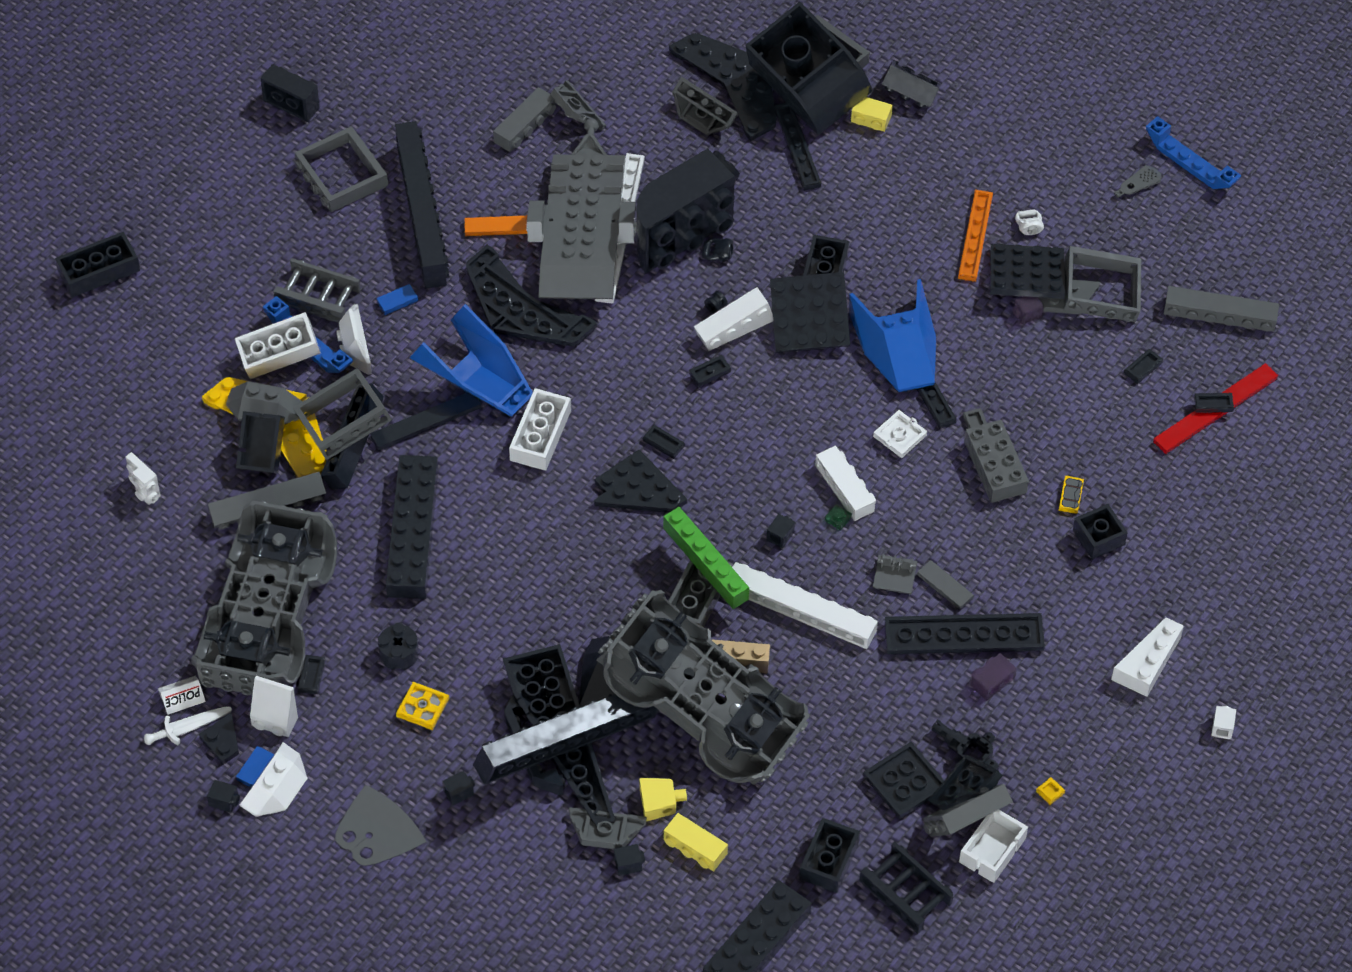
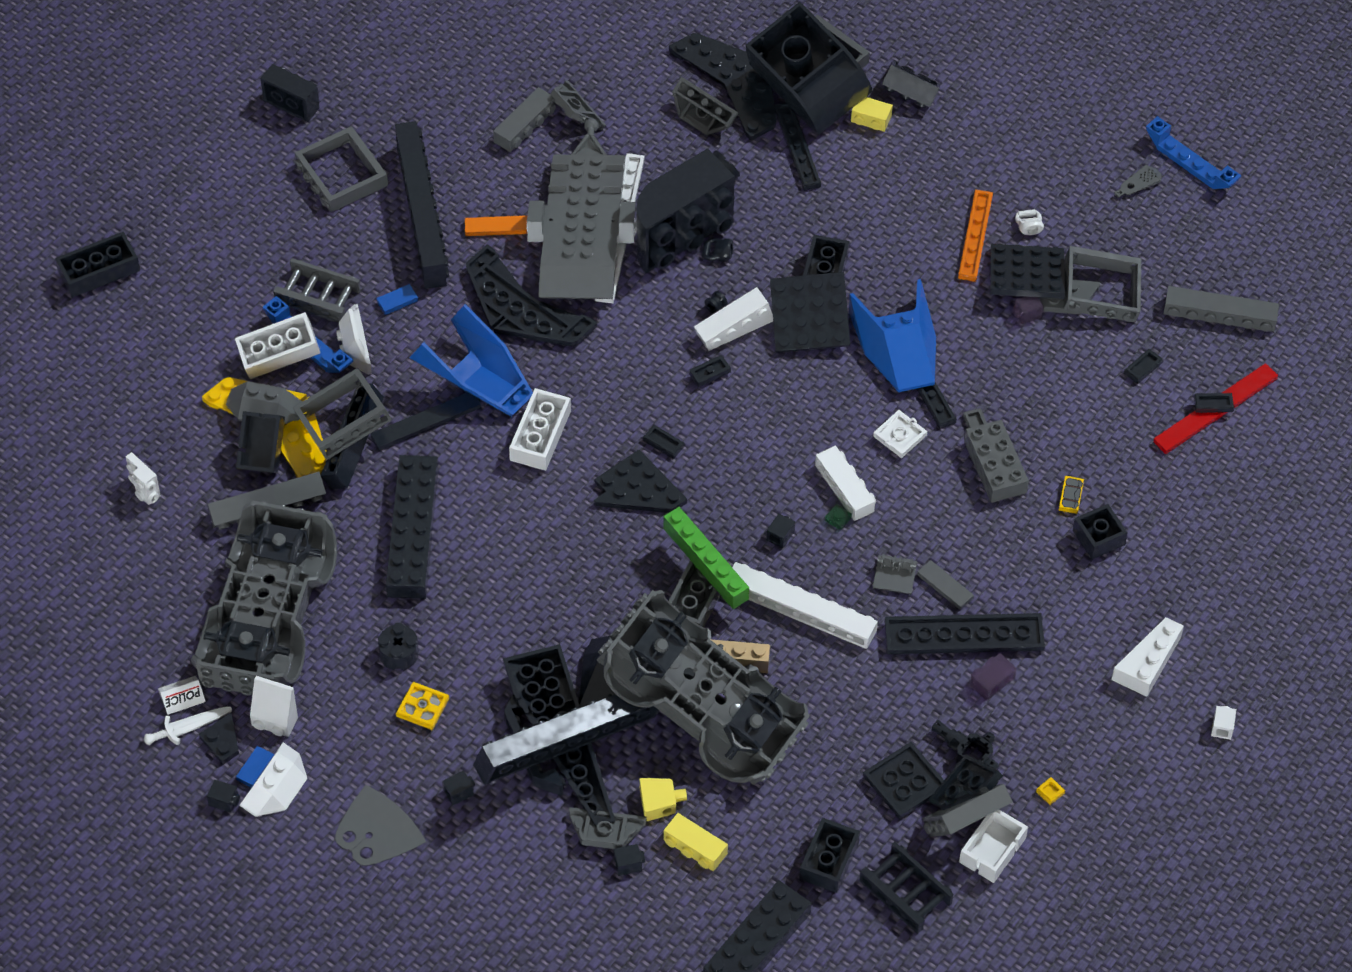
black tile [298,655,326,695] -> none

